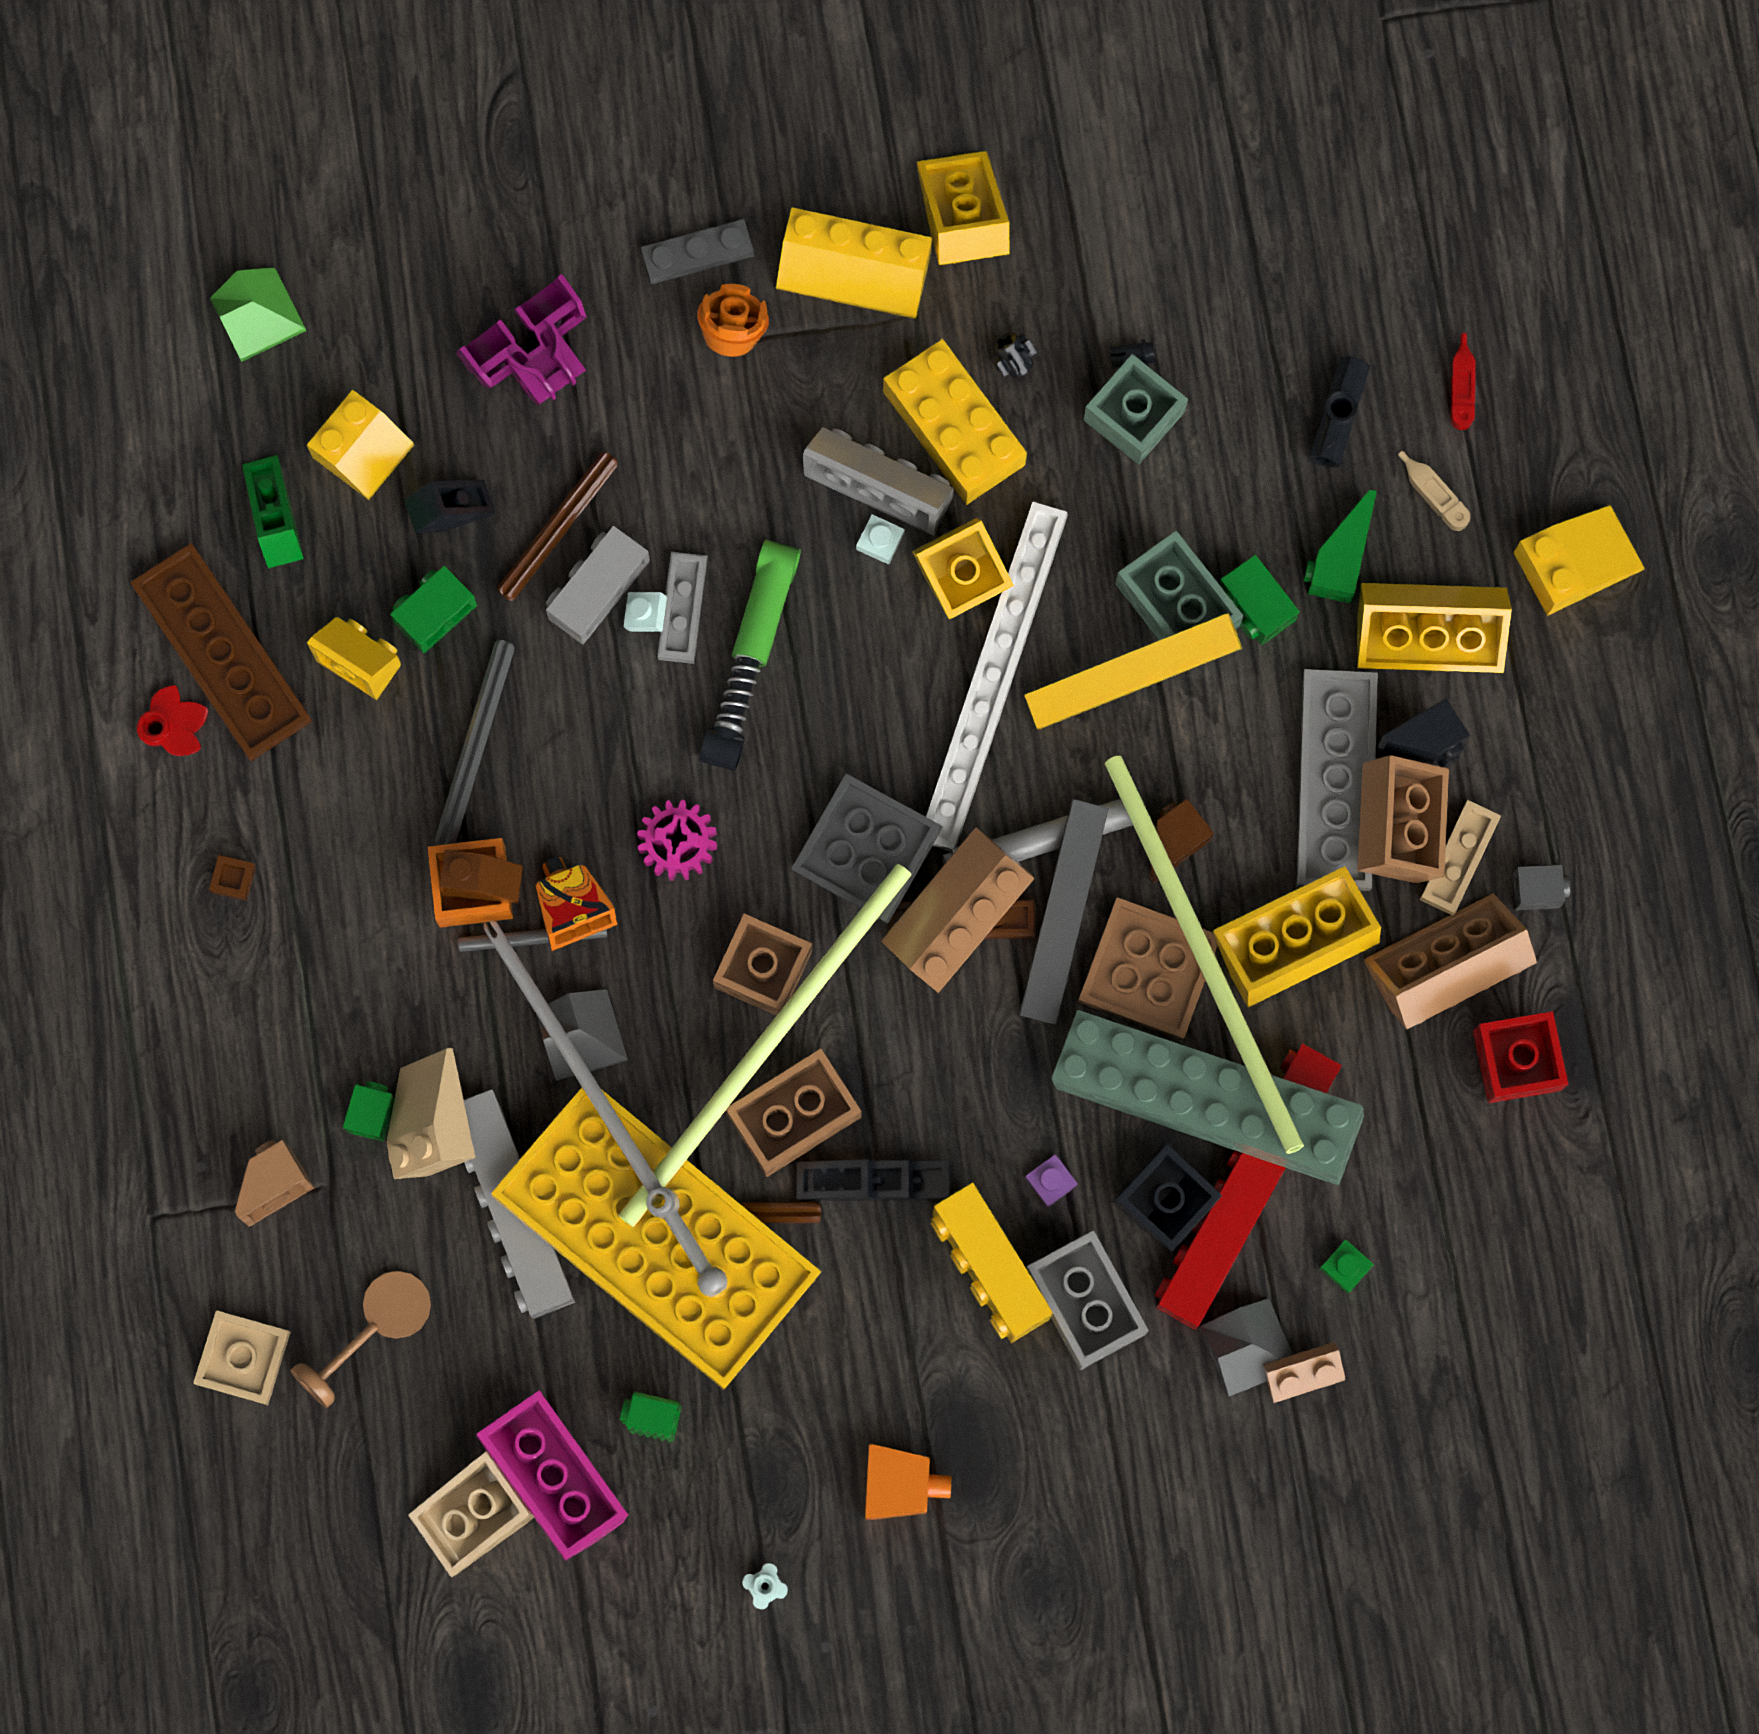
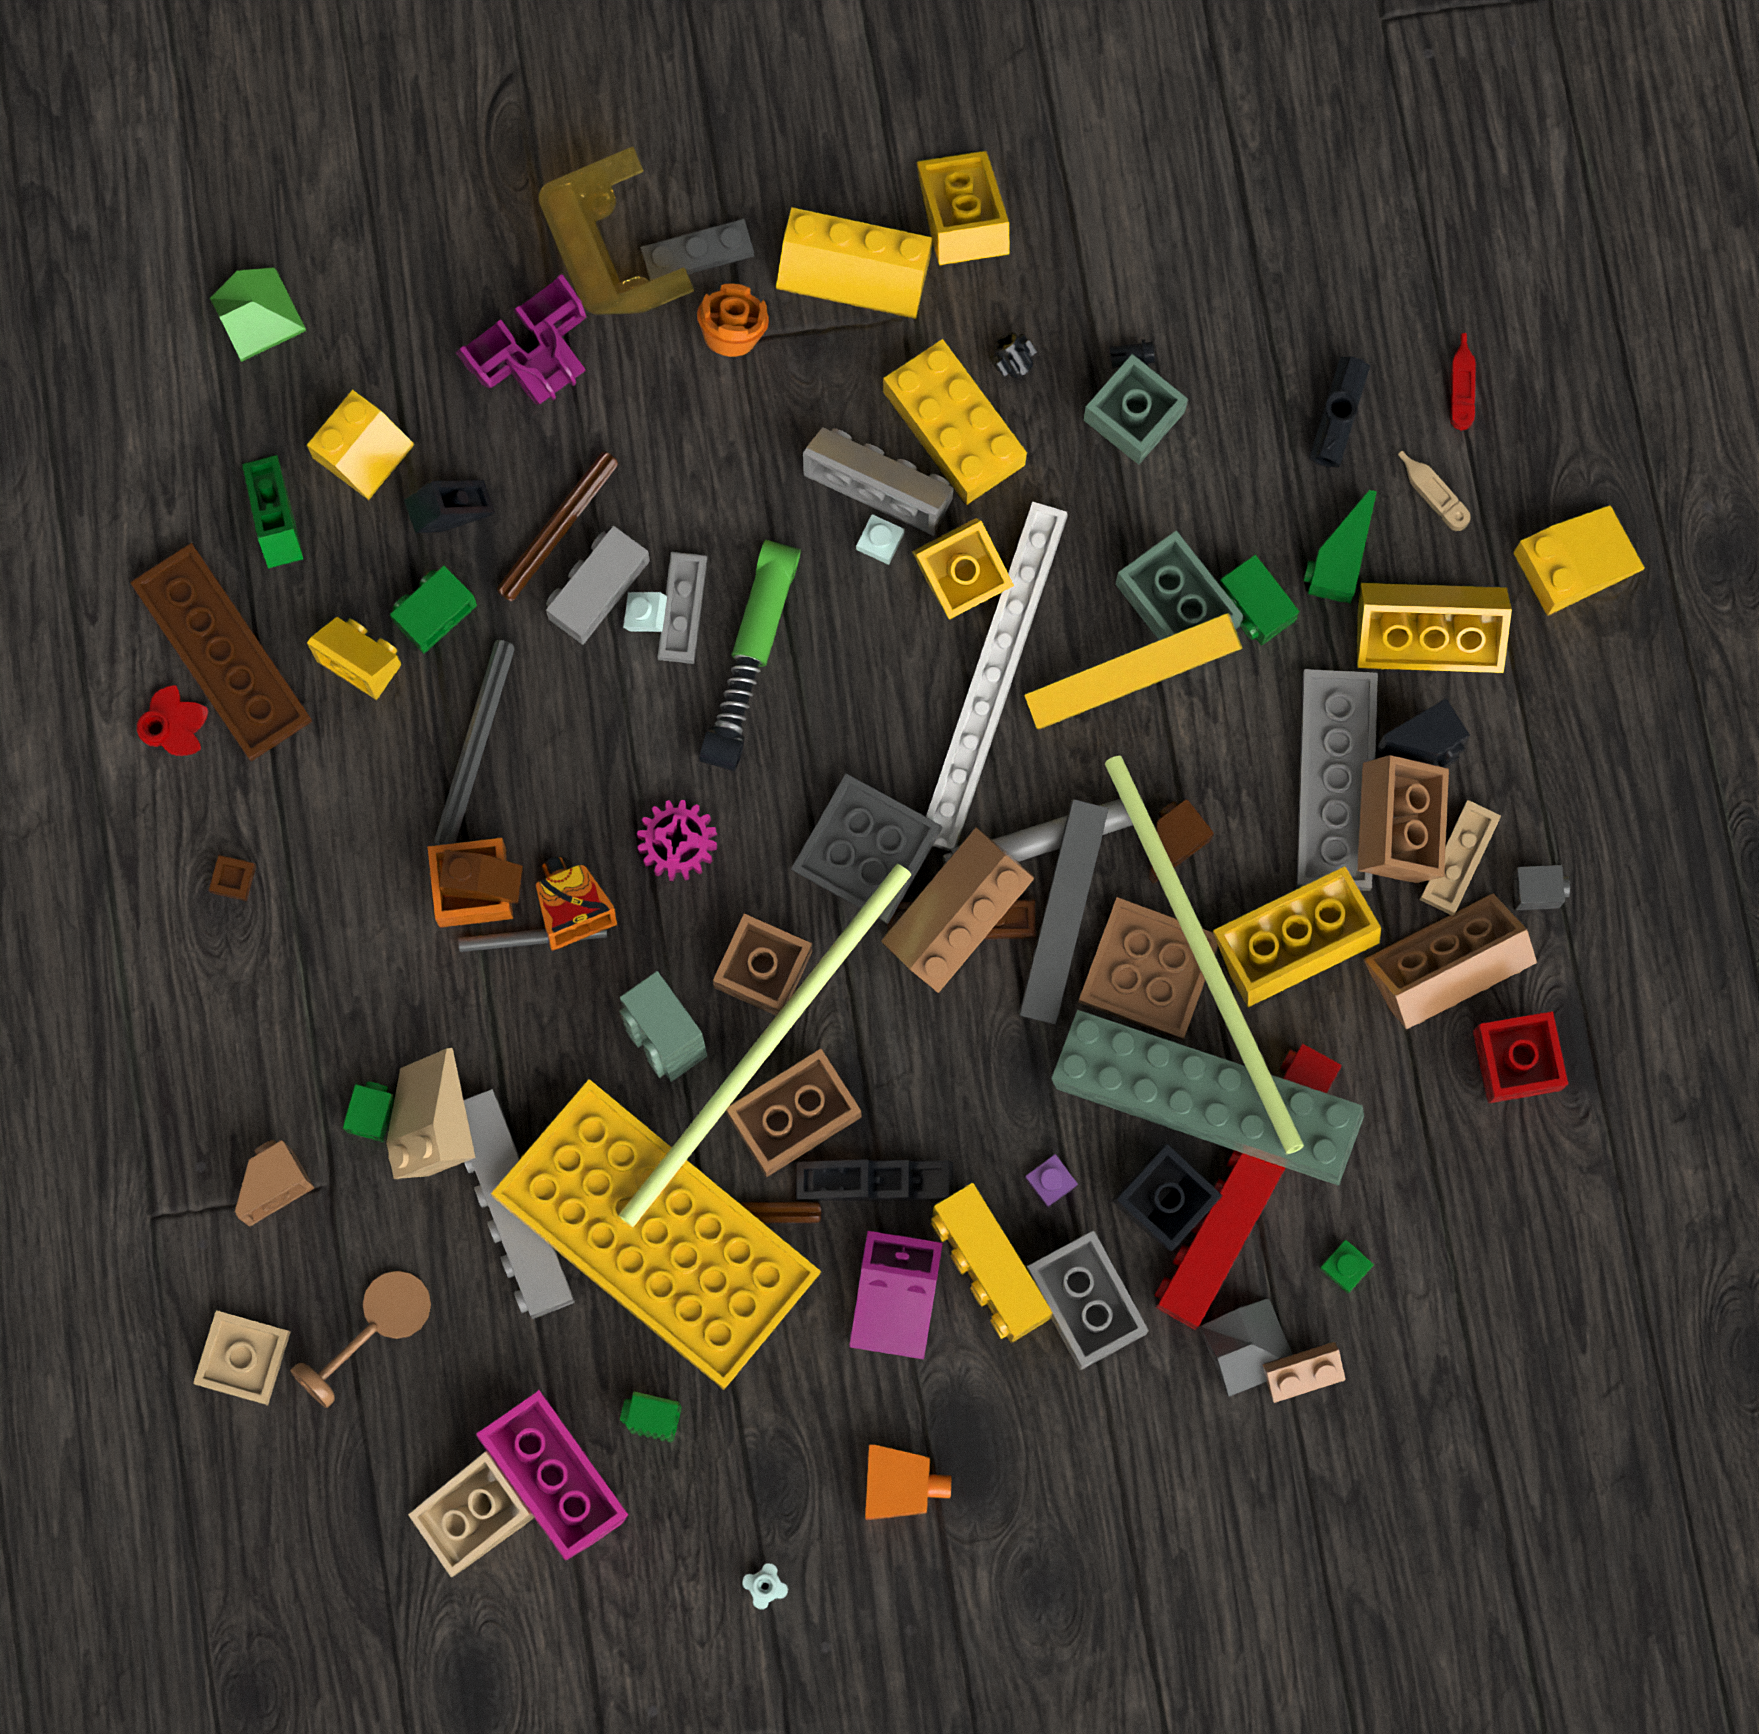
light grey bar [484,920,728,1297] -> none
dark grey slope [536,989,628,1082] -> none
none -> clear yellow windscreen [539,146,694,315]
none -> sand green brick [619,971,707,1082]
none -> magenta slope [849,1231,943,1360]

